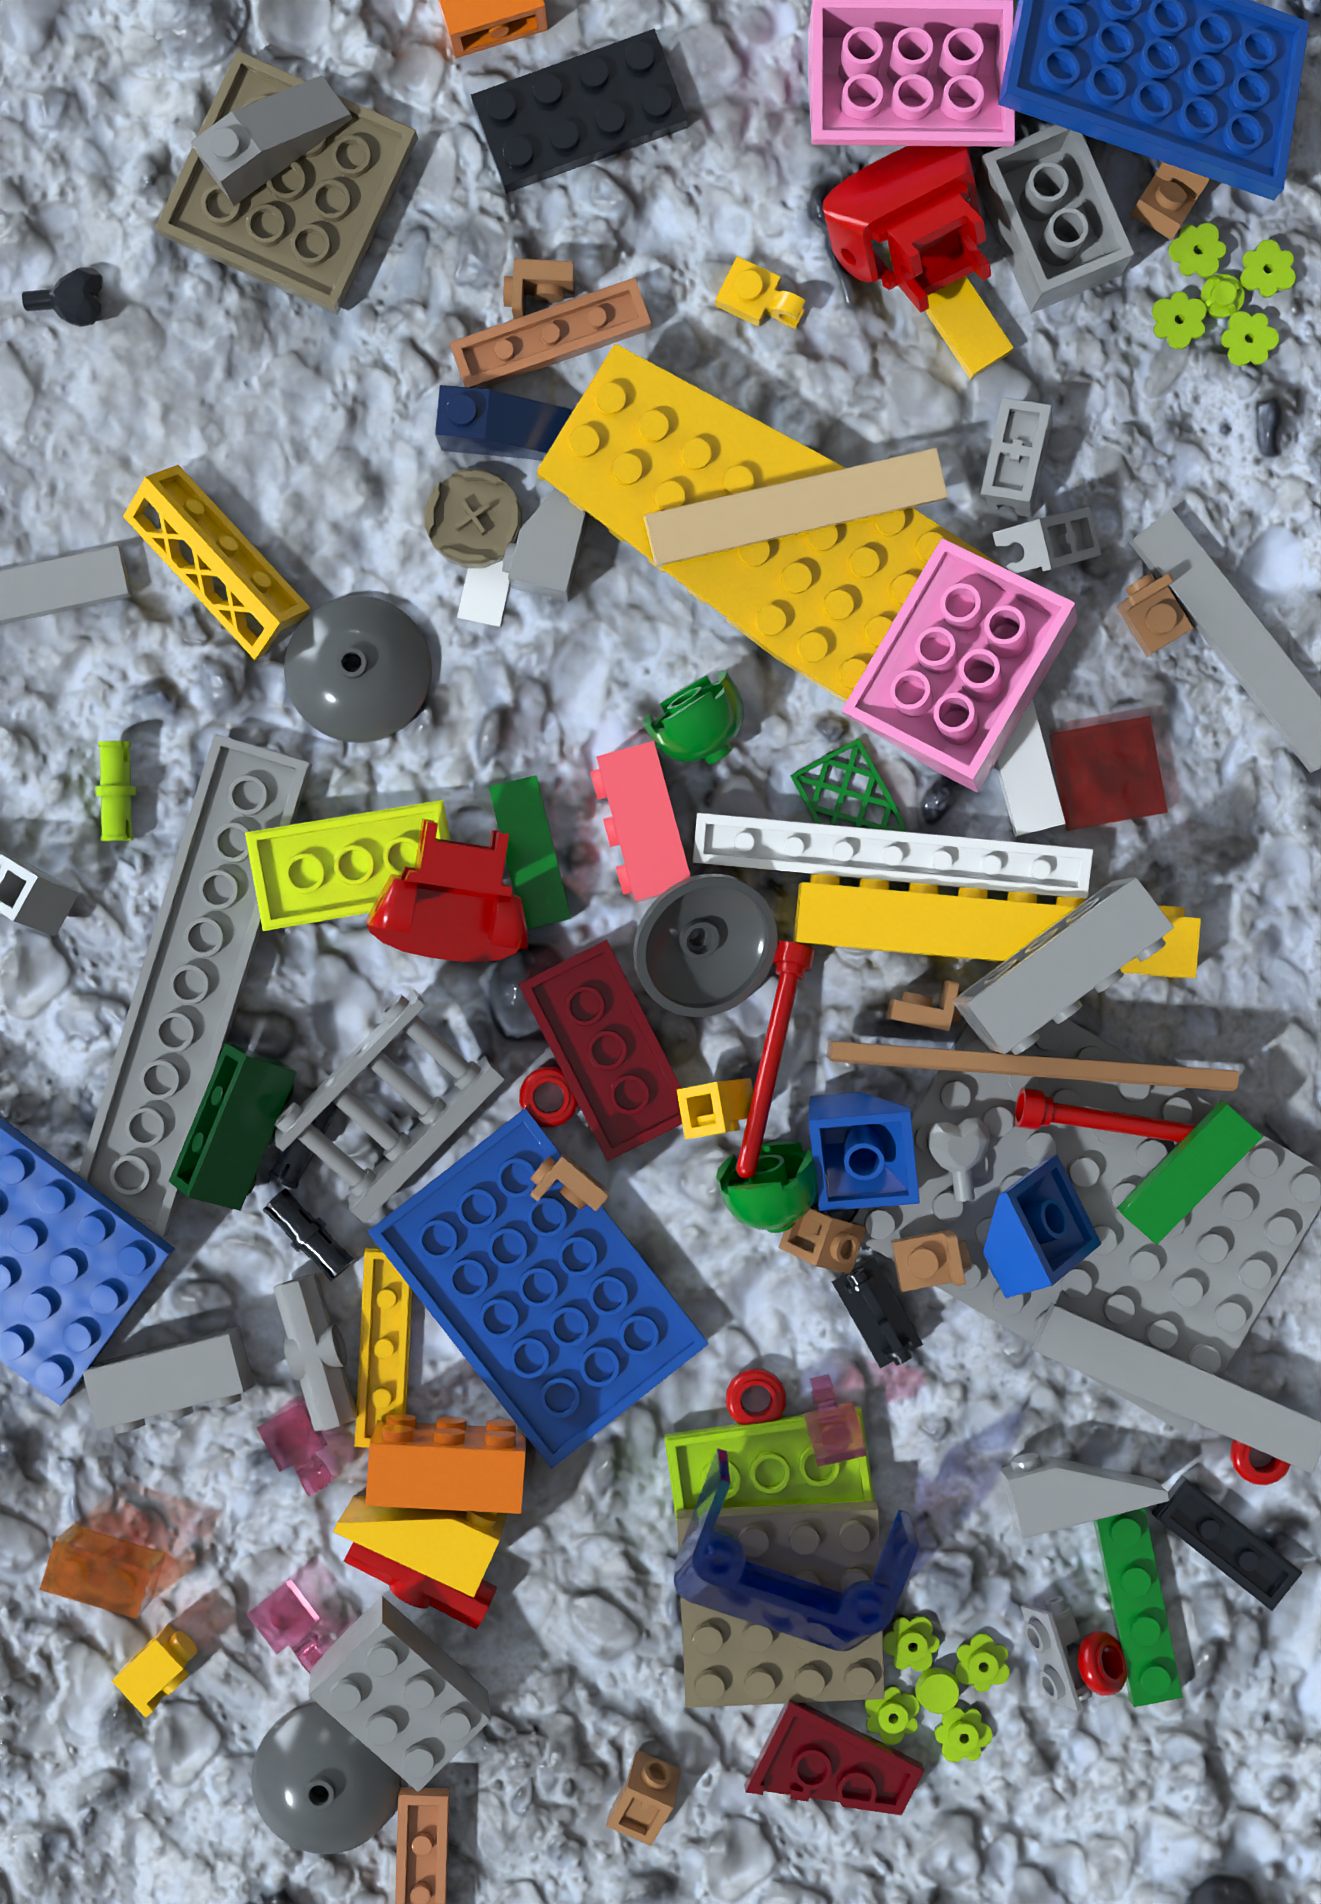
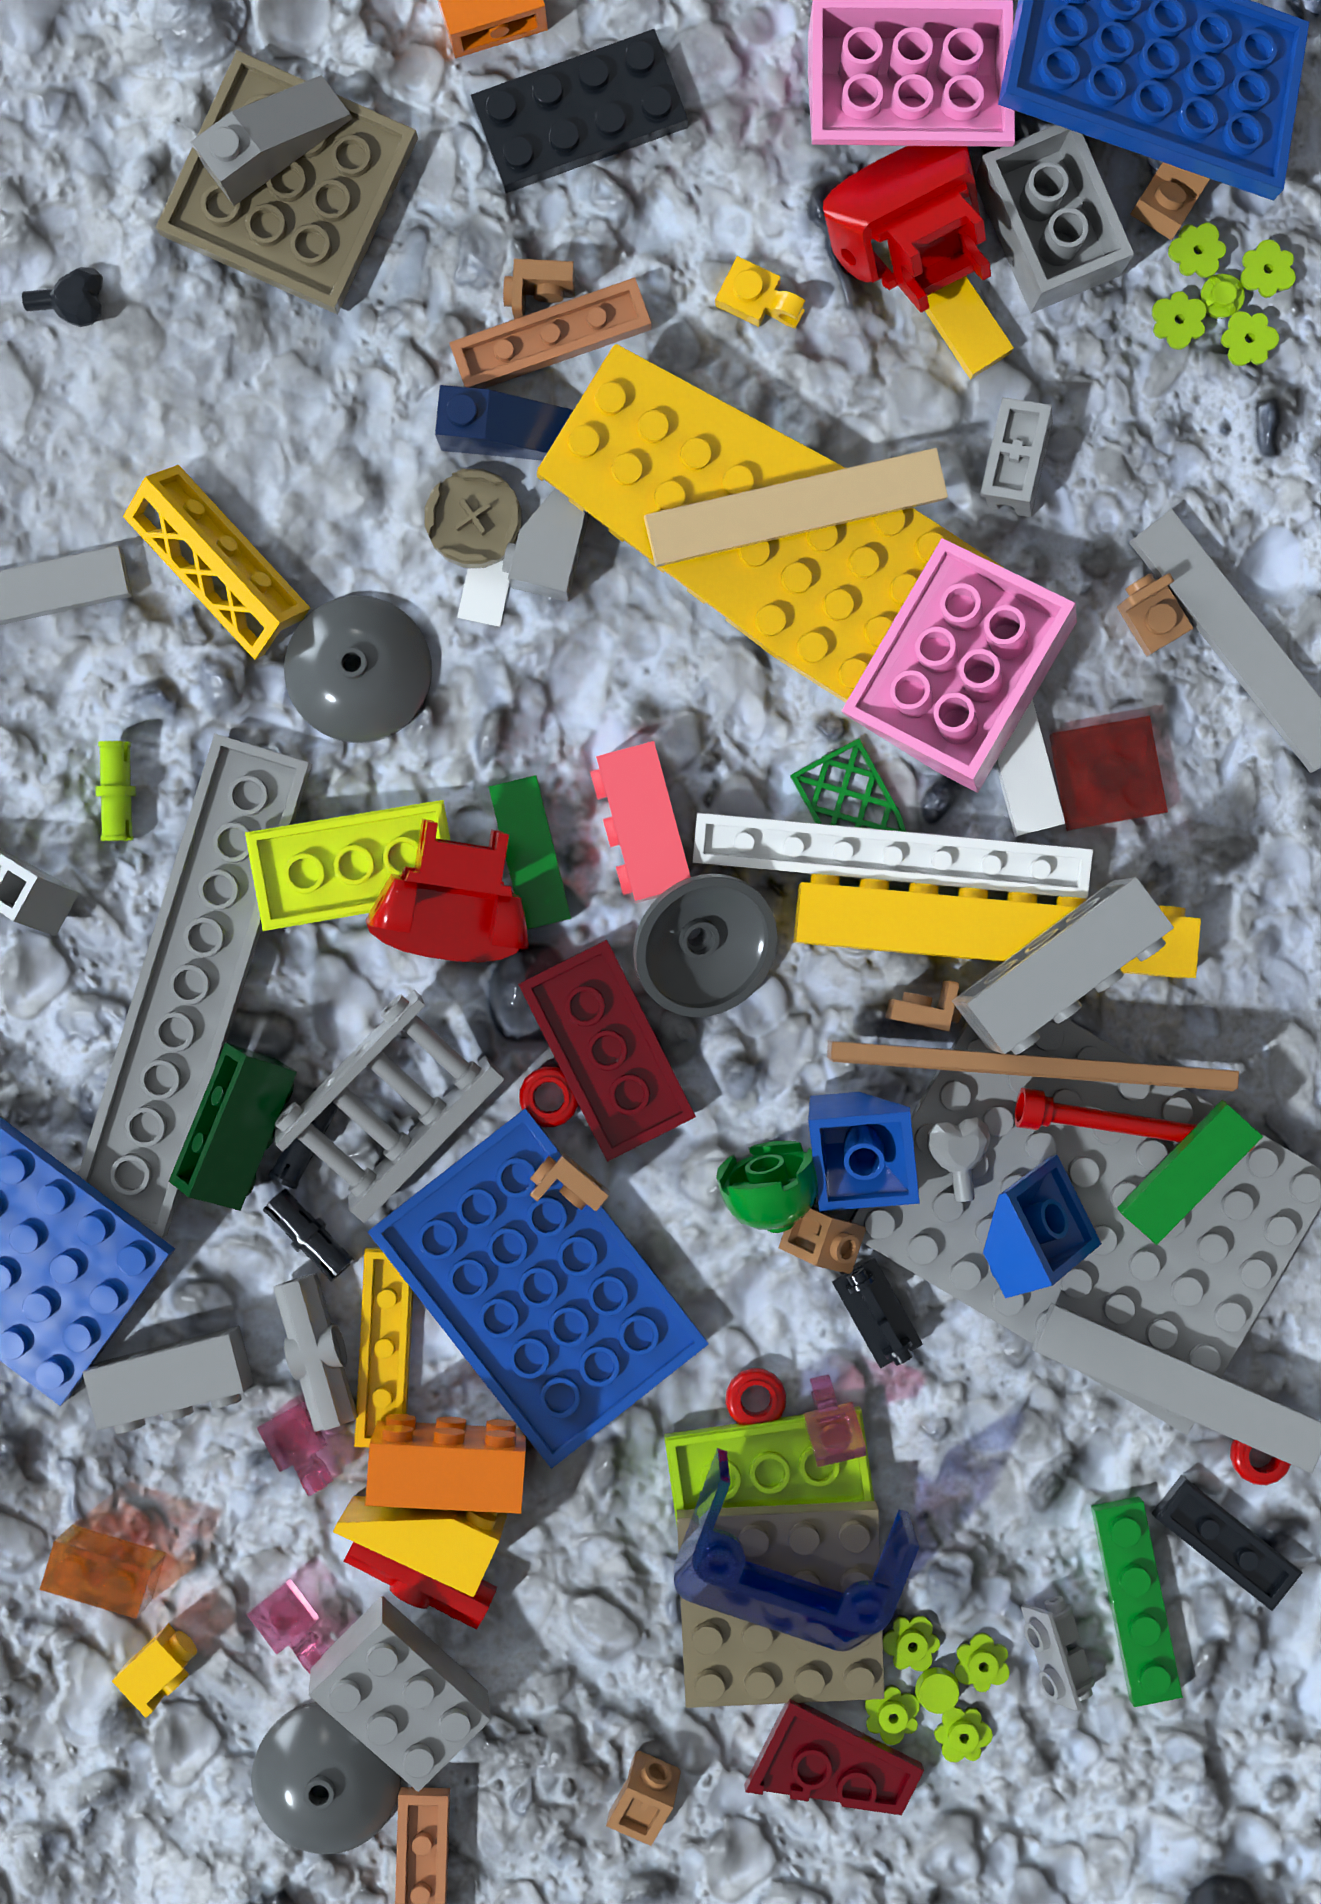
green cylinder [642,670,744,764] -> none
yellow brick [677,1078,753,1139] -> none
red piece [736,941,815,1179] -> none
medium nougat bracket [891,1229,971,1292] -> none
light grey hinge [993,506,1102,573] -> none
light grey slope [999,1453,1170,1539] -> none
red piece [1077,1631,1127,1696] -> none

